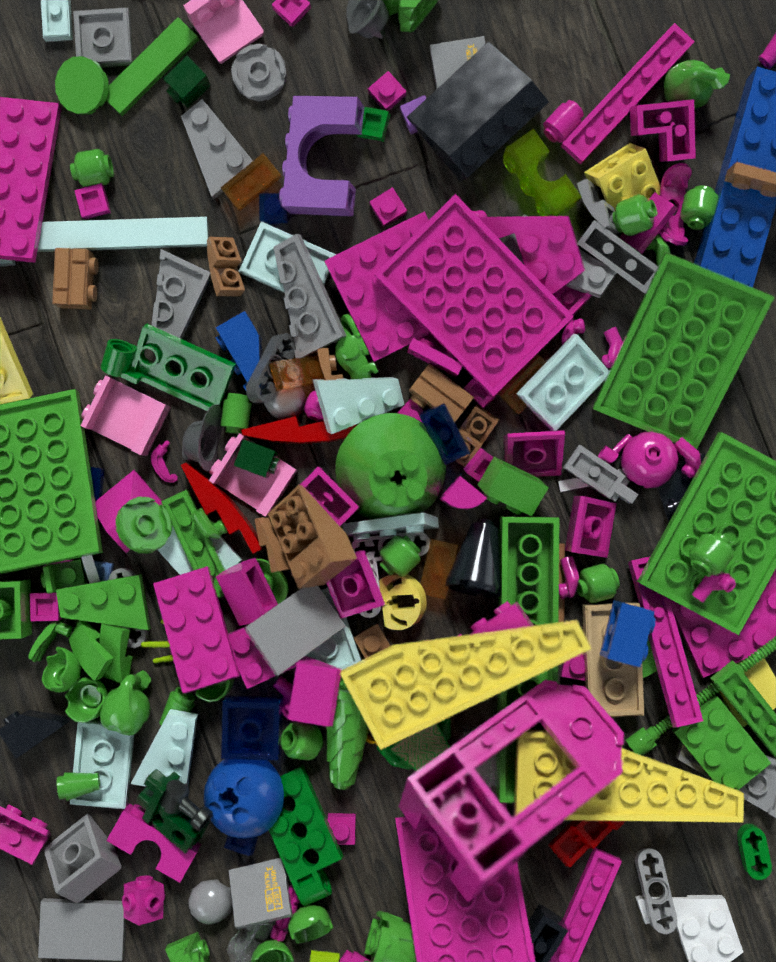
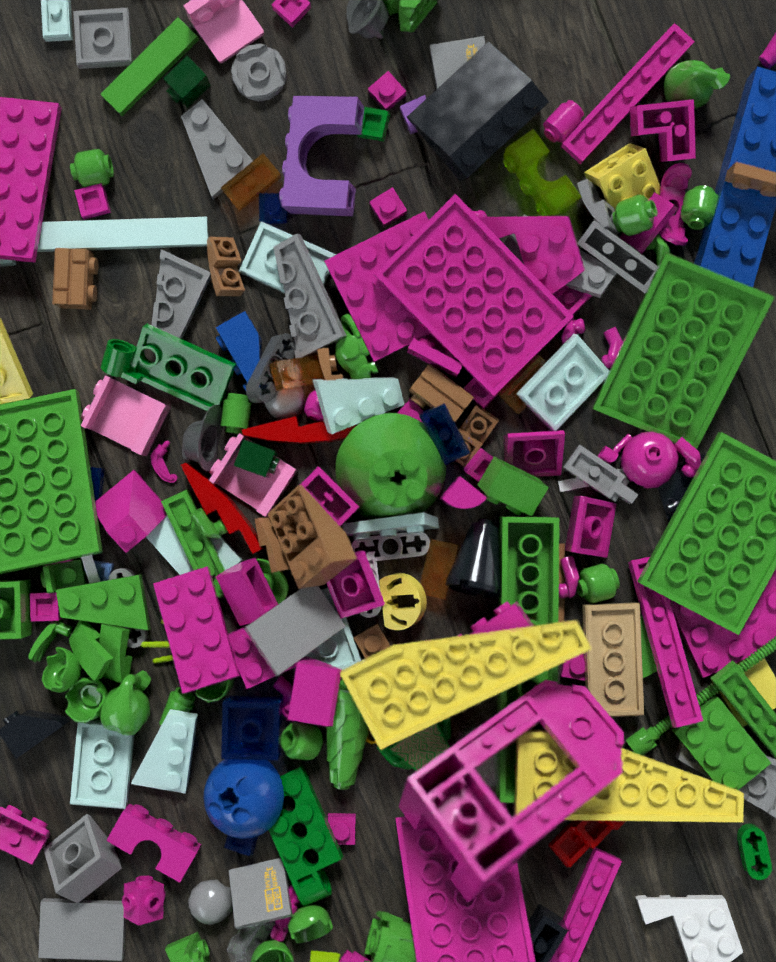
bright green tile [55,56,109,115] -> none
bright green cone [57,772,100,801] -> none
bright green tile [116,497,172,553] -> none
dark green hips [136,769,213,854] -> none
bright green head [379,535,421,577] -> none
blue brick [599,600,655,667] -> none
light grey beam [635,848,678,934] -> none
bright green head [689,533,734,577] -> none
dark pink arm [691,572,736,603] -> none

